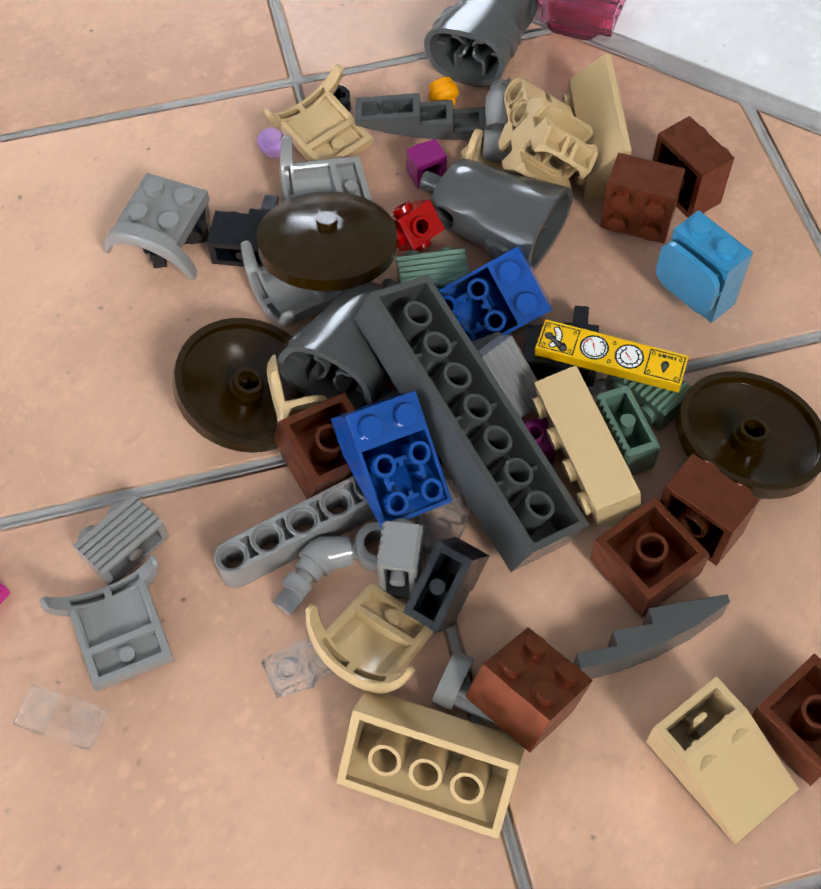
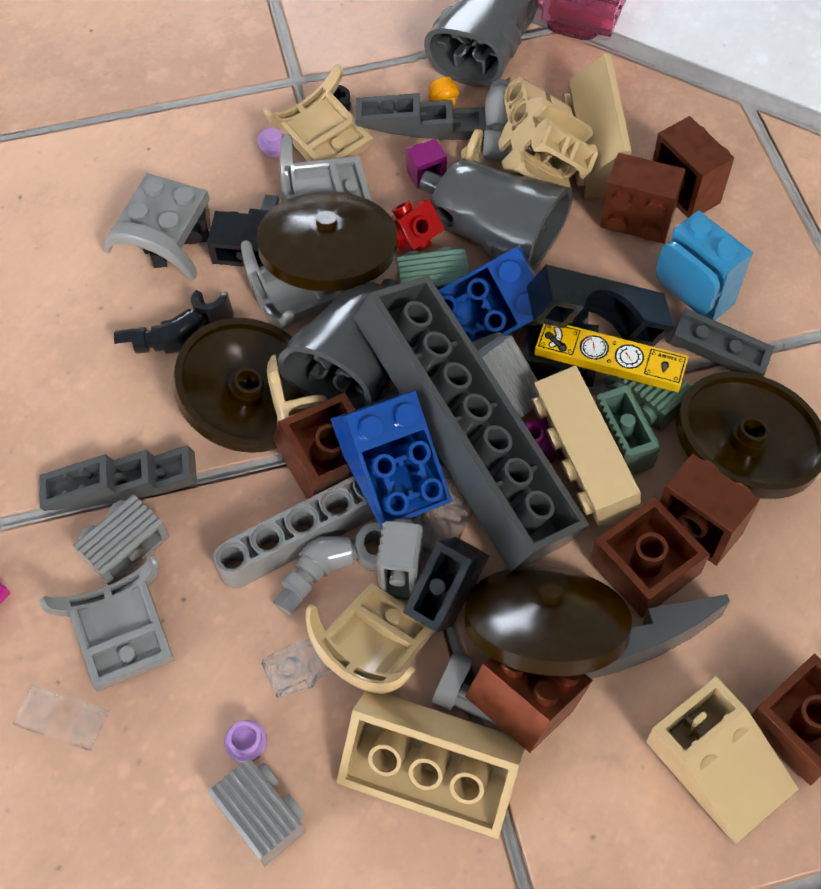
none -> dark grey slope [40,445,197,511]
none -> black piece [114,290,234,354]
none -> light grey brick [208,758,306,867]
none -> lavender plate [224,720,267,763]
none -> dark brown dish [464,566,632,676]
none -> black arch [527,264,674,347]
none -> dark grey hinge [670,308,774,376]

